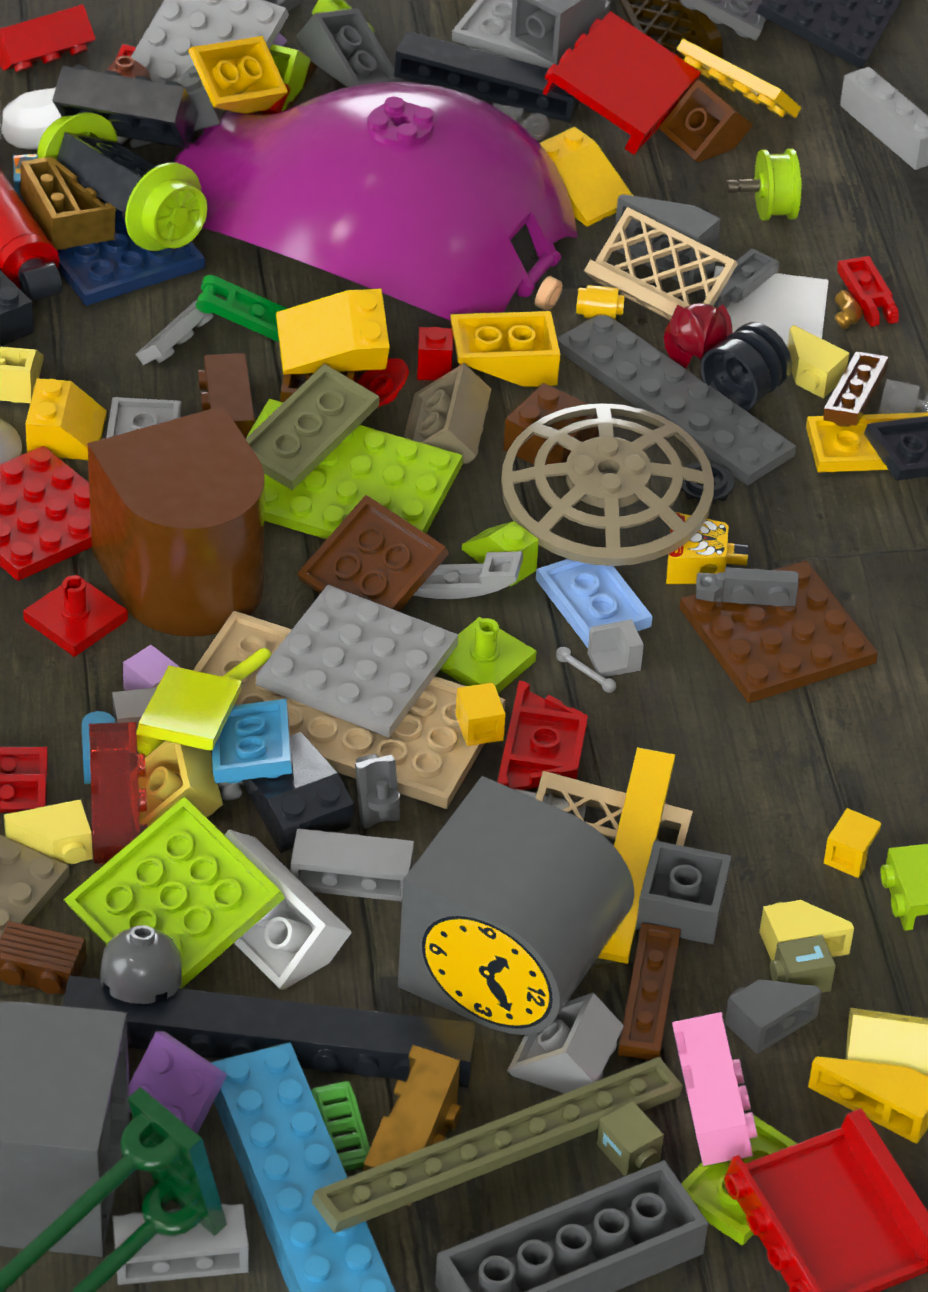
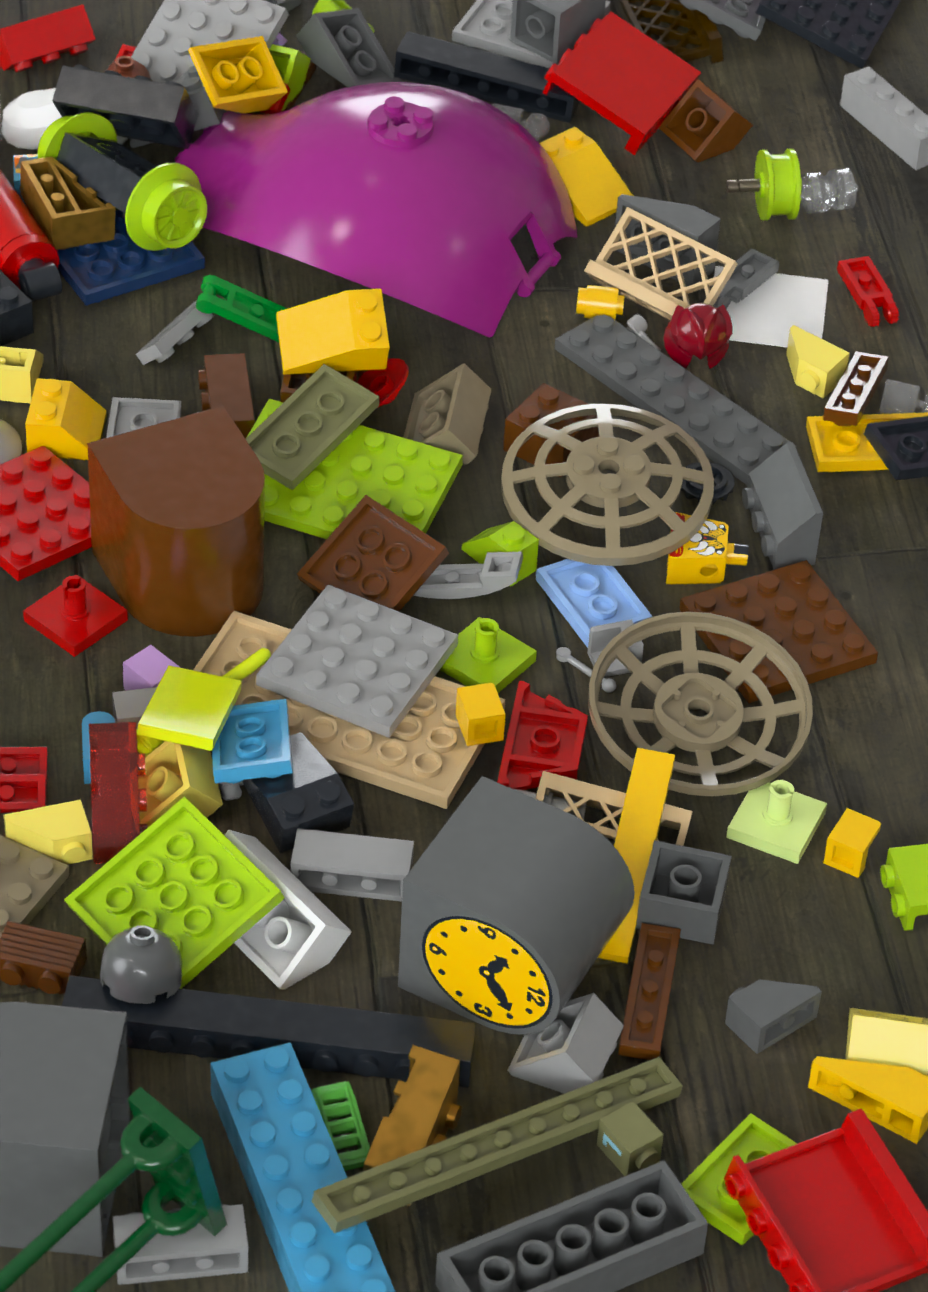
medium lavender plate [129,1032,227,1133] -> none
dark grey hips [355,754,401,829] -> none
red brick [417,327,453,381] -> none
yellow slope [450,311,560,387] -> none
light nougat tile [535,276,562,311] -> none
bright pink wedge [672,1012,757,1166] -> none
yellow plate [677,39,802,119] -> none
dark grey hinge [696,567,798,606] -> none
black wheel [701,322,792,410] -> none
light yellow slope [759,900,854,961] -> none
olive brick [770,935,836,993] -> none
pearl gold arm [834,290,862,329] -> none
none -> dark tan dish [588,612,813,796]
none -> light grey hand [627,315,661,351]
none -> yellowish green tile [726,780,827,864]
none -> dark grey slope [742,442,823,570]
none -> clear wheel [801,168,859,214]

